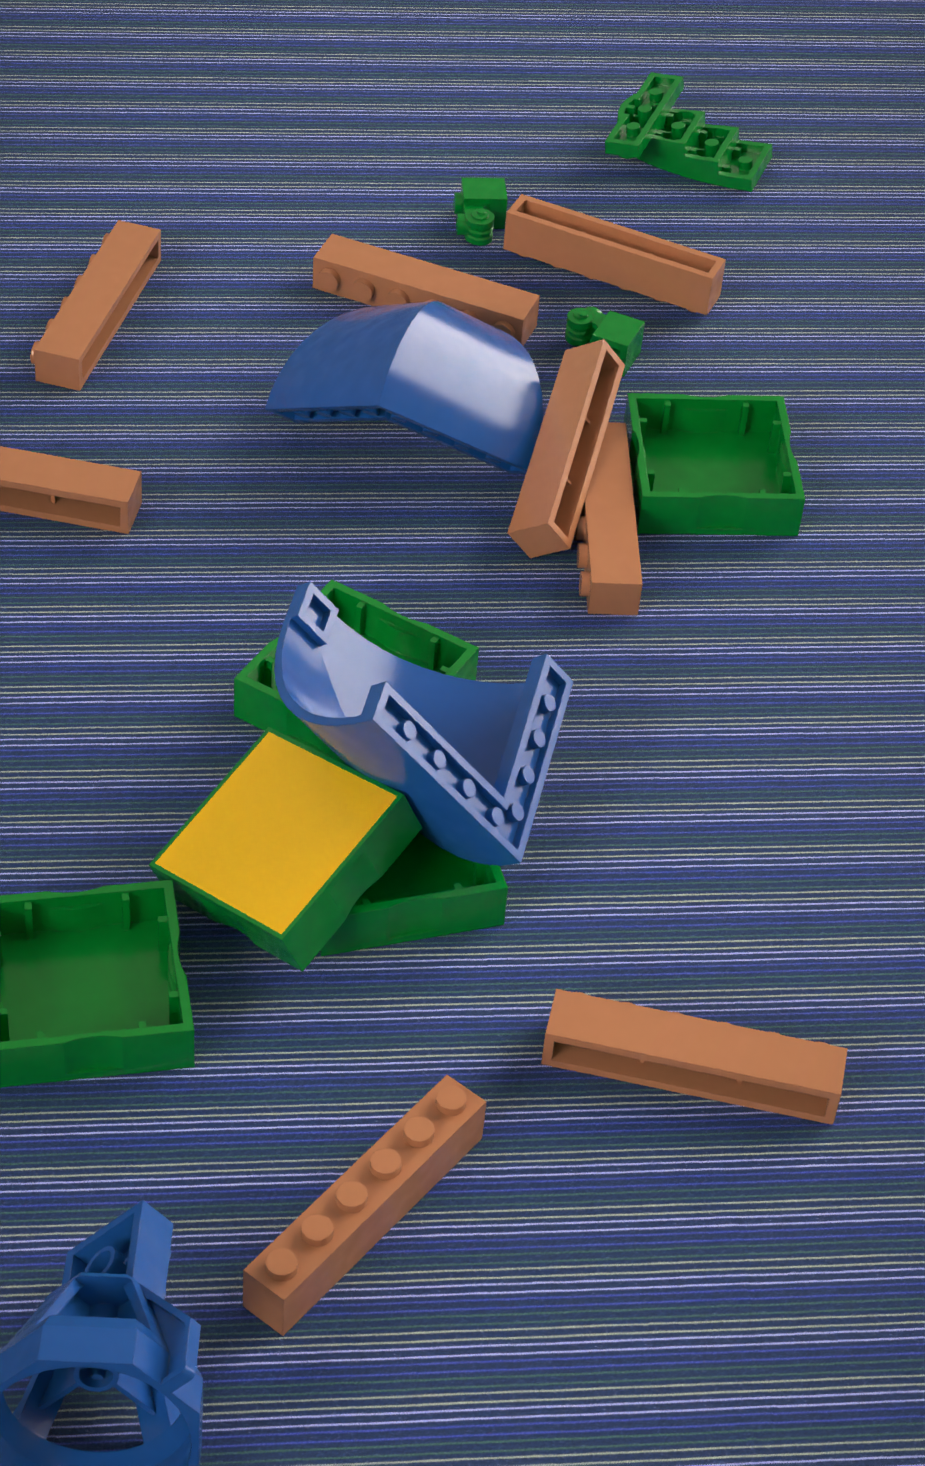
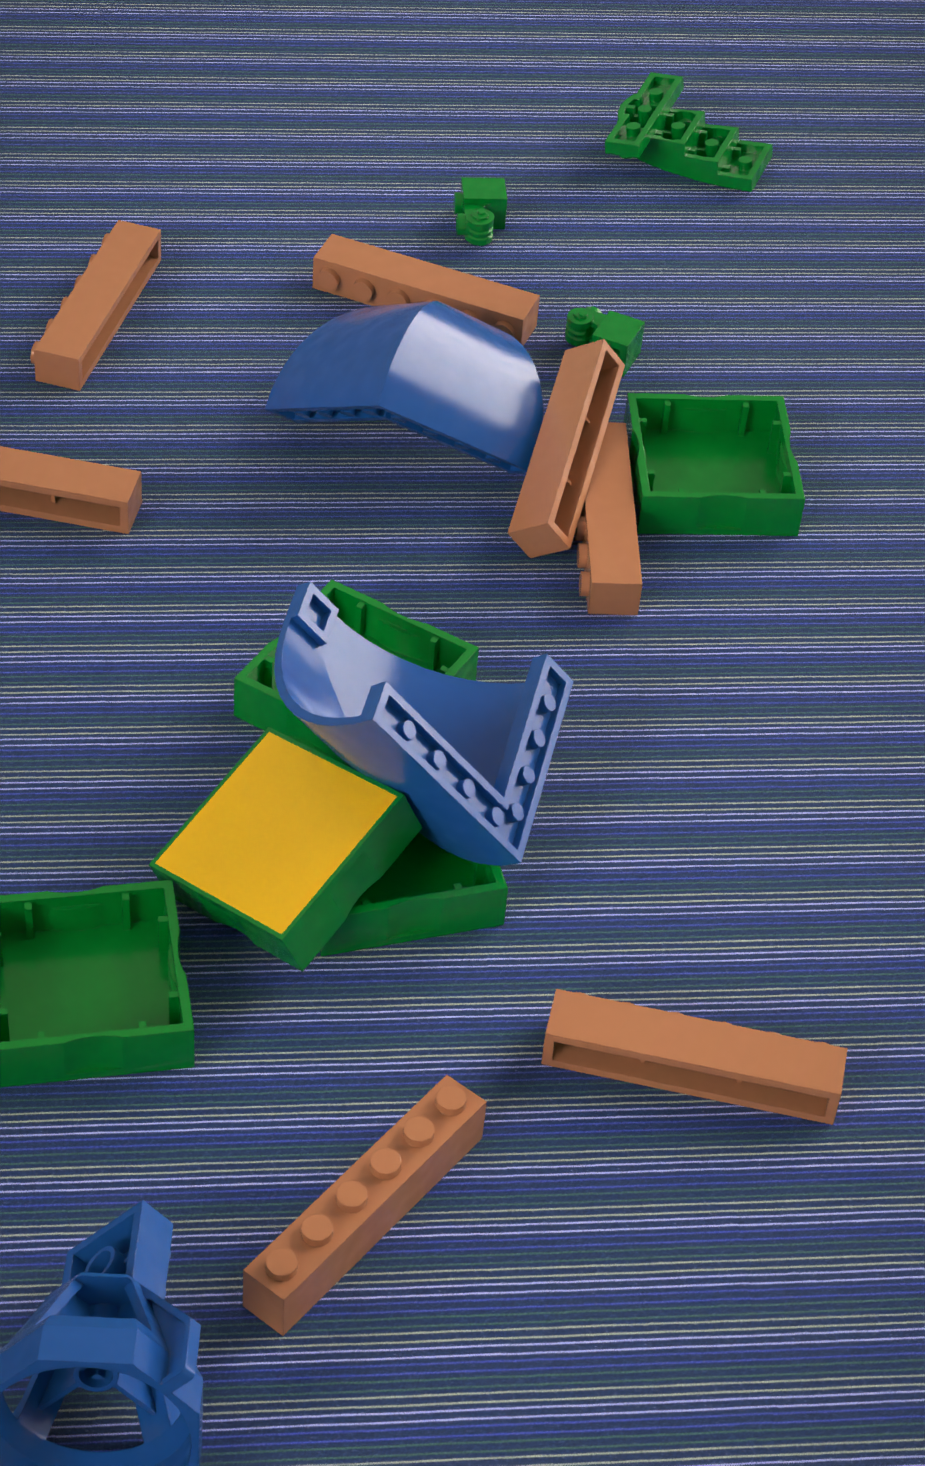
nougat brick [503,194,726,315] -> none

